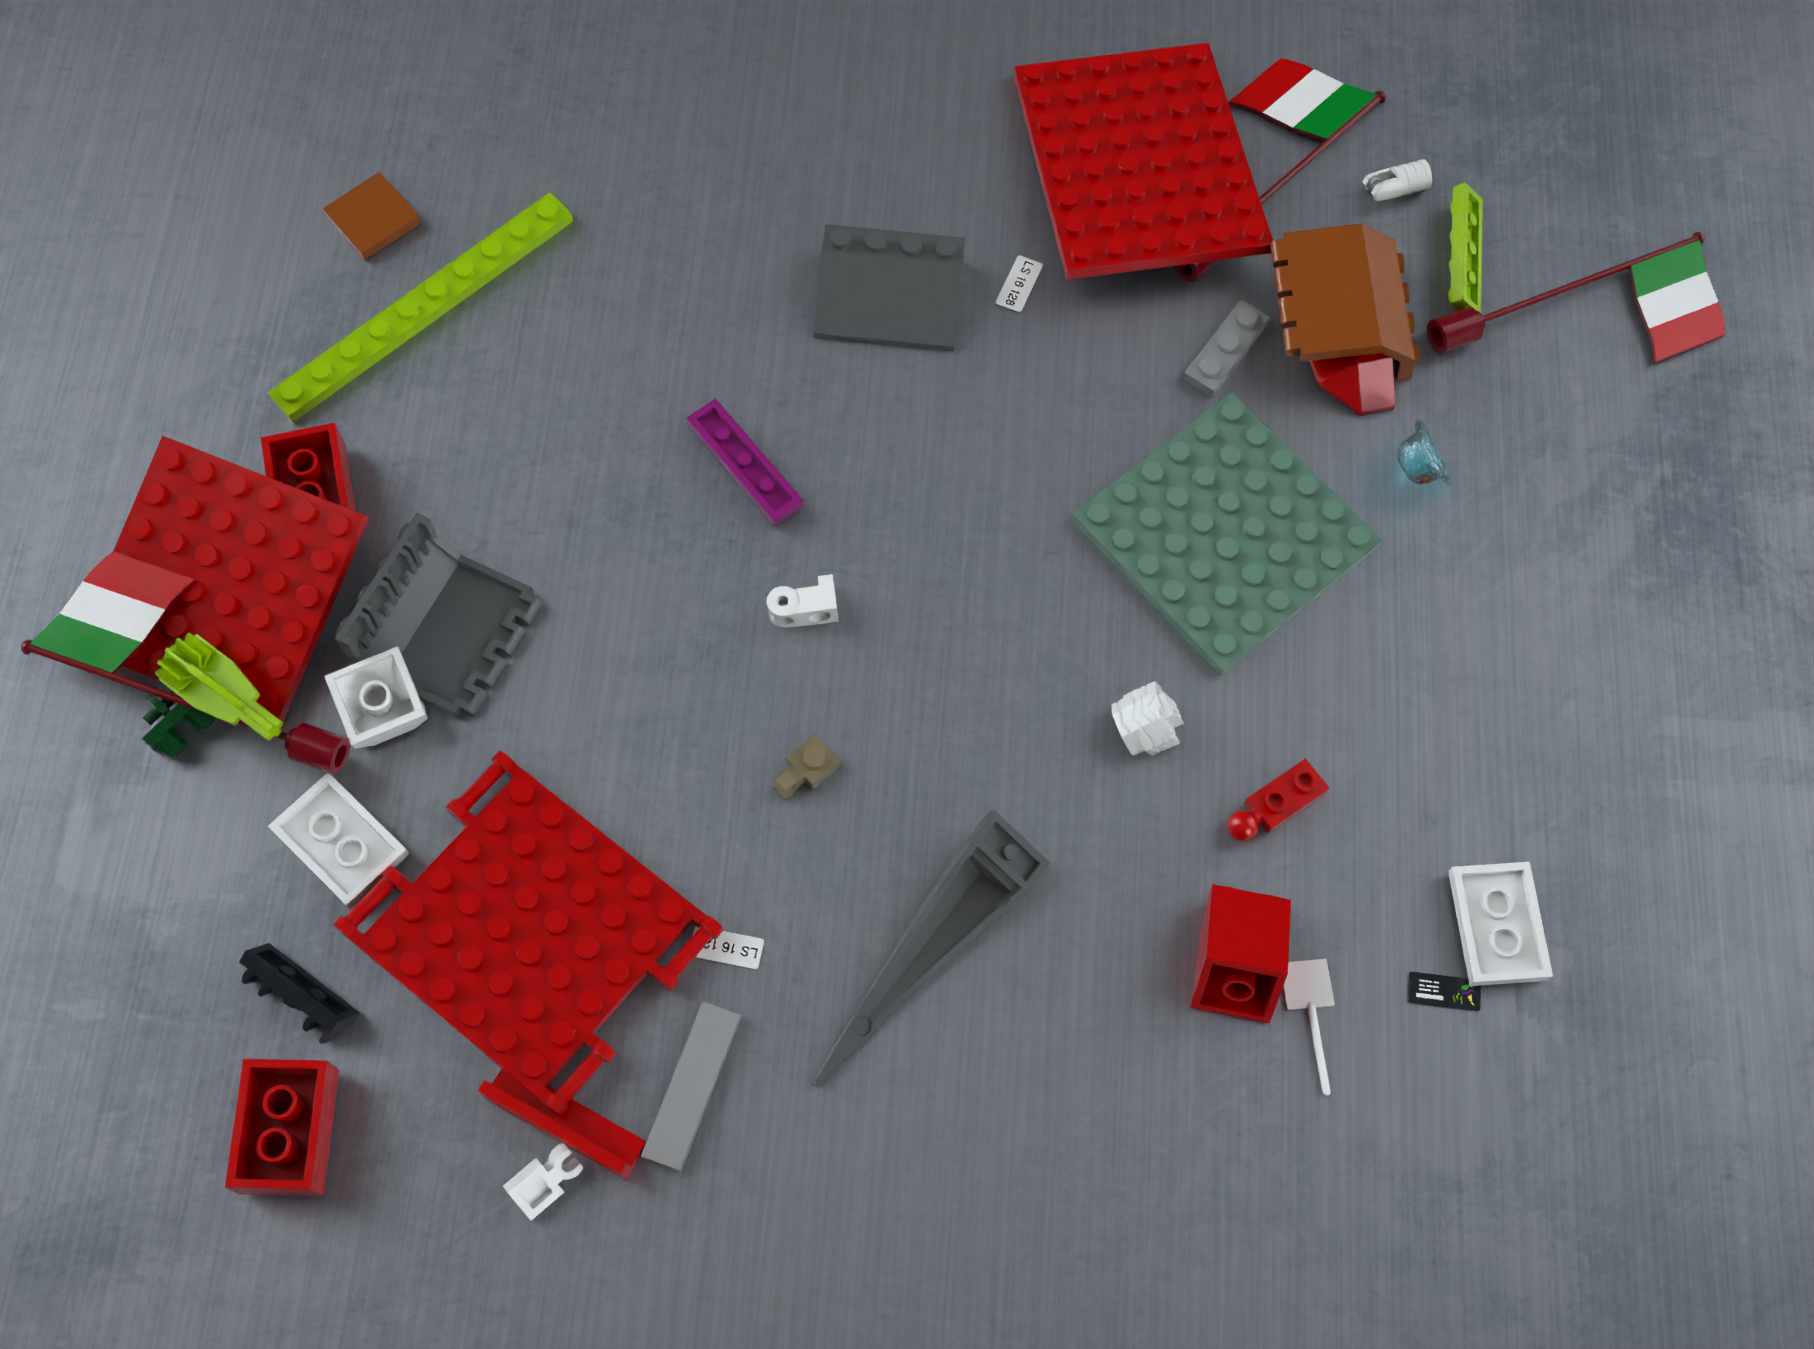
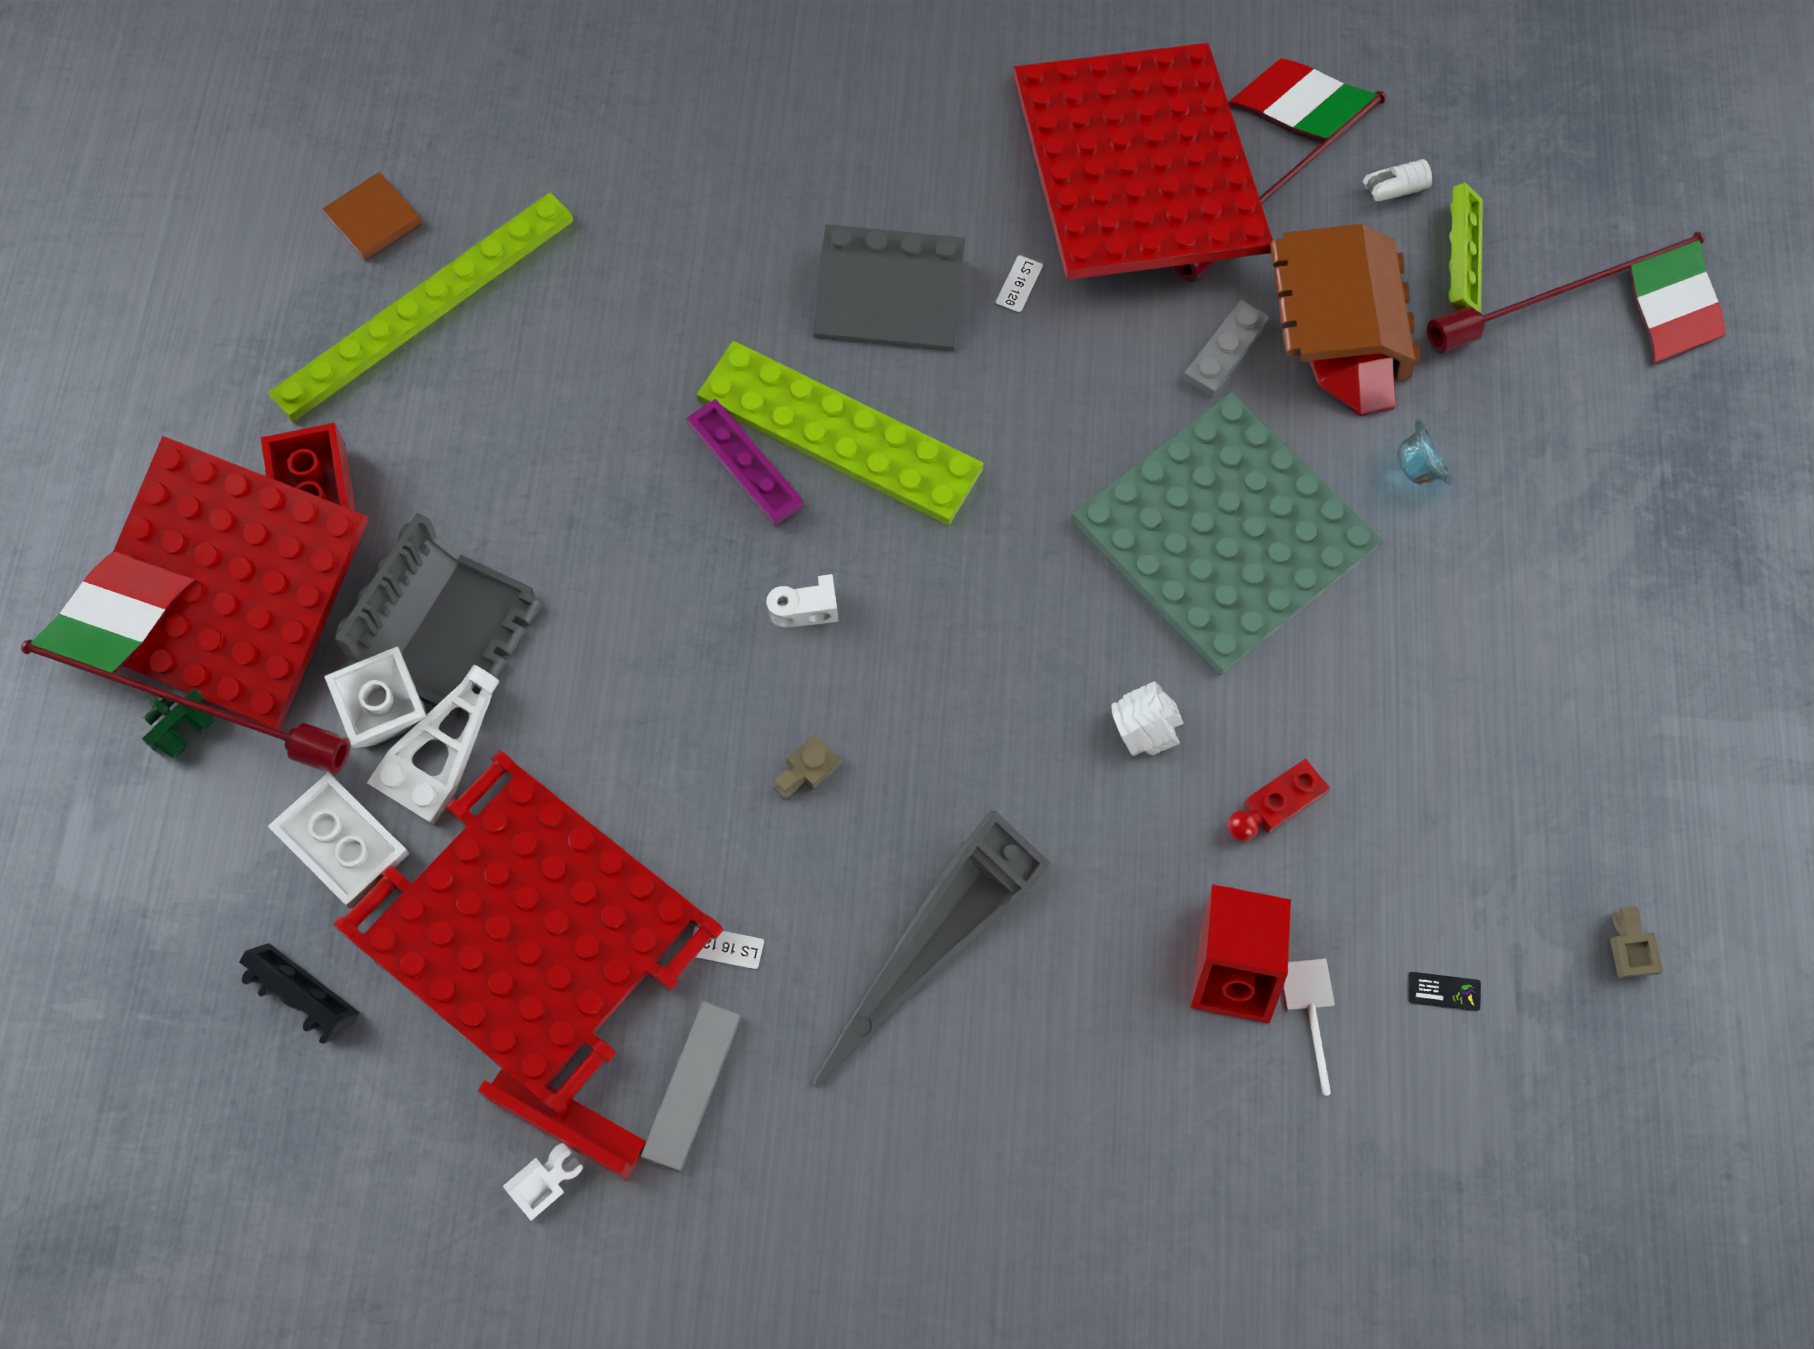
lime piece [155,633,284,741] -> none
red brick [225,1059,340,1196] -> none
white plate [1448,862,1553,986] -> none
none -> white plate [367,665,500,825]
none -> lime plate [697,341,984,526]
none -> dark tan plate [1610,906,1663,979]

